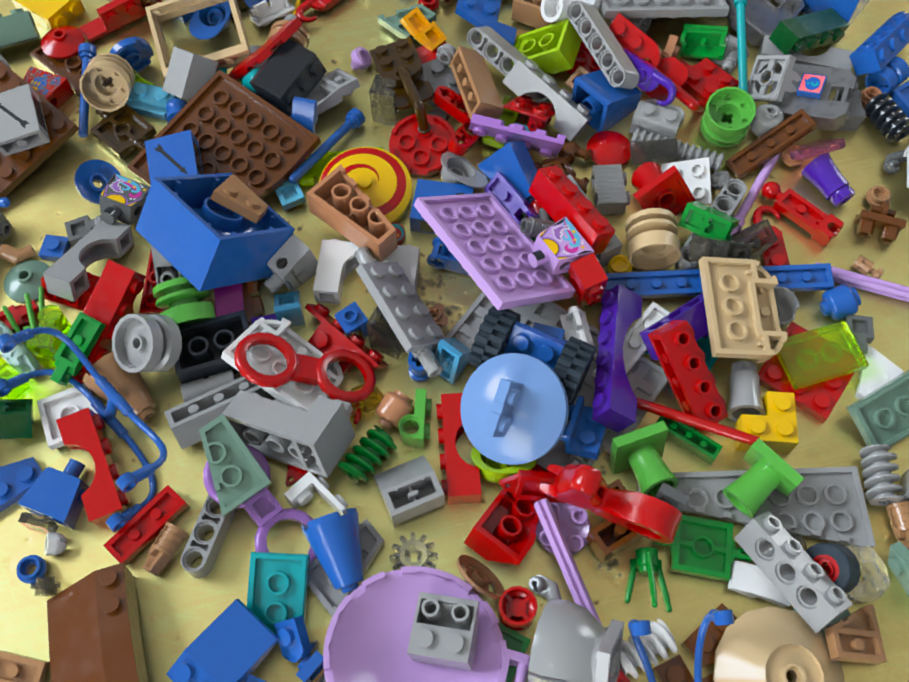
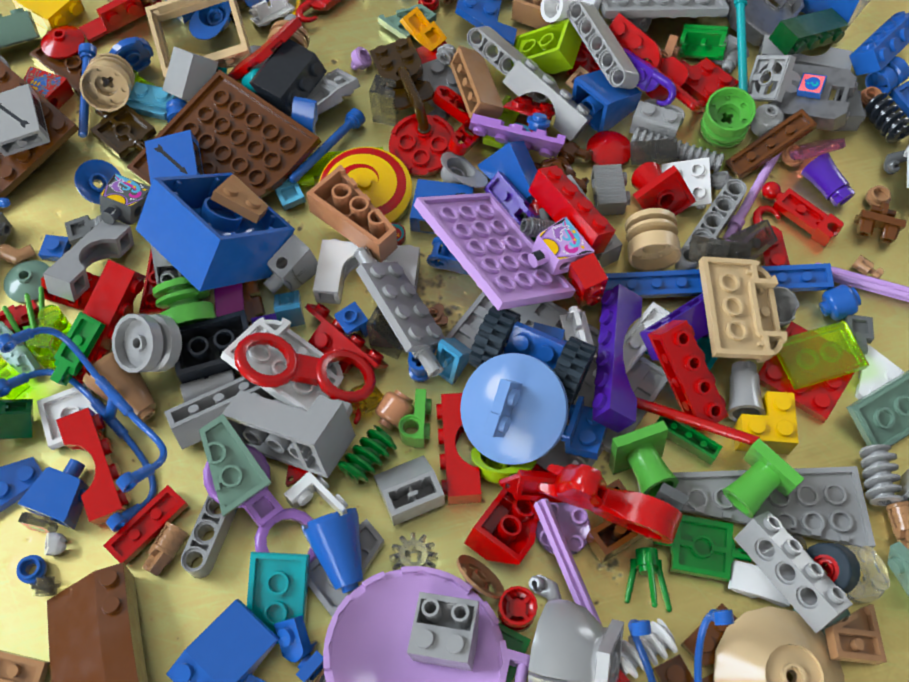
yellow plate [608,254,632,273] -> none
green hinge [678,201,740,245] -> none
none -> blue plate [527,113,551,131]

